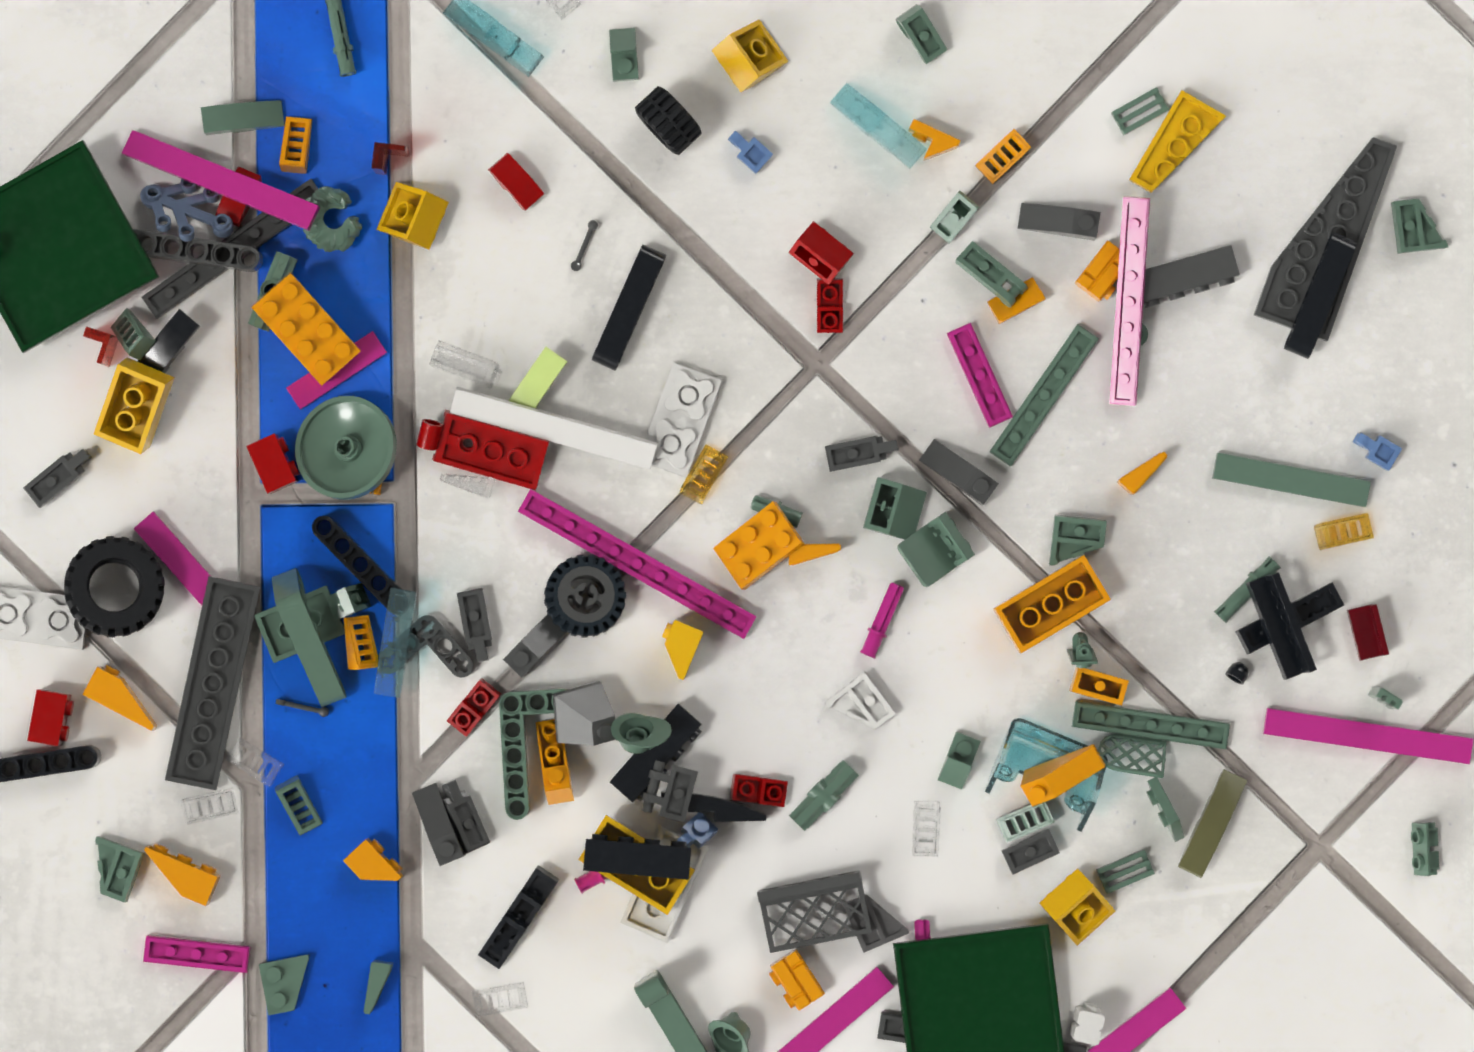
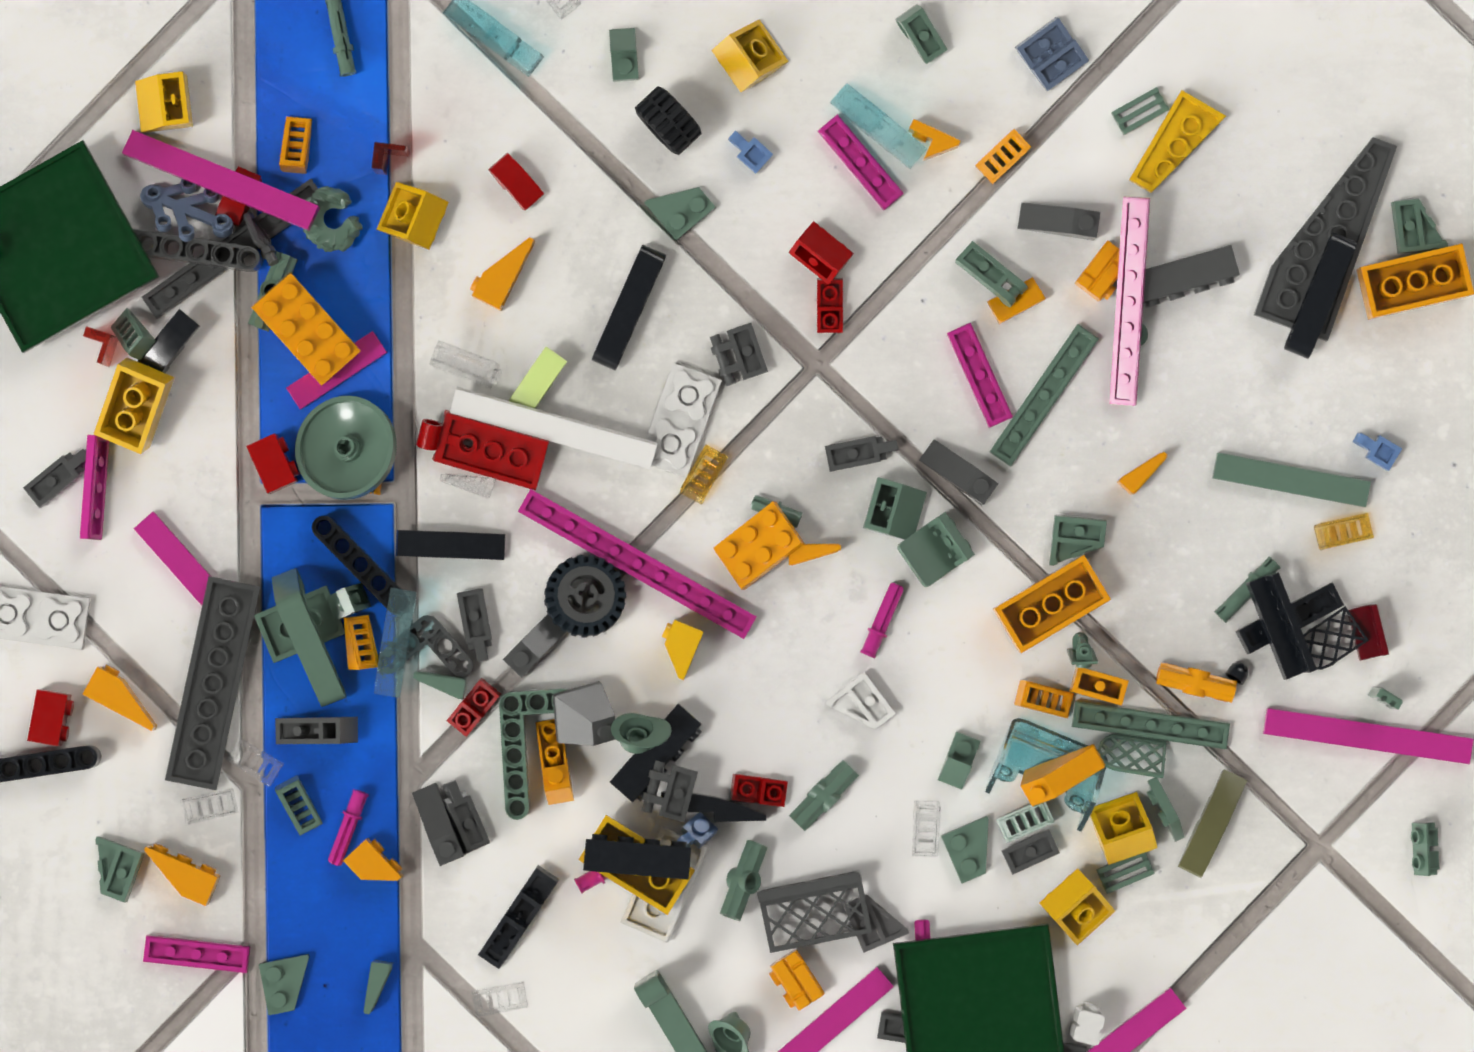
black tyre [64,536,165,638] -> none
sand green slope [201,100,285,135] -> none
dark grey hinge [275,699,329,717] -> none
dark grey hinge [571,220,598,271] -> none
slope [930,191,979,244] -> none
none -> dark pink tile [80,435,109,540]
none -> yellow slope [135,71,193,133]
none -> dark grey piece [243,212,279,266]
none -> dark grey slope [275,717,358,744]
none -> dark pink axle [328,789,369,866]
none -> black slope [396,530,505,560]
none -> sand green slope [413,671,467,700]
none -> light orange slope [470,237,535,311]
none -> sand green wing [644,187,716,241]
none -> dark grey plate [710,323,768,386]
none -> sand green piece [720,840,768,921]
none -> dark pink tile [817,114,904,211]
none -> sand green wing [941,816,989,884]
none -> light orange slope [1014,680,1074,719]
none -> sand blue slope [1015,17,1089,91]
none -> yellow slope [1088,792,1157,865]
none -> light orange piece [1155,662,1237,703]
none -> black window [1304,606,1369,670]
none -> light orange brick [1356,244,1474,320]

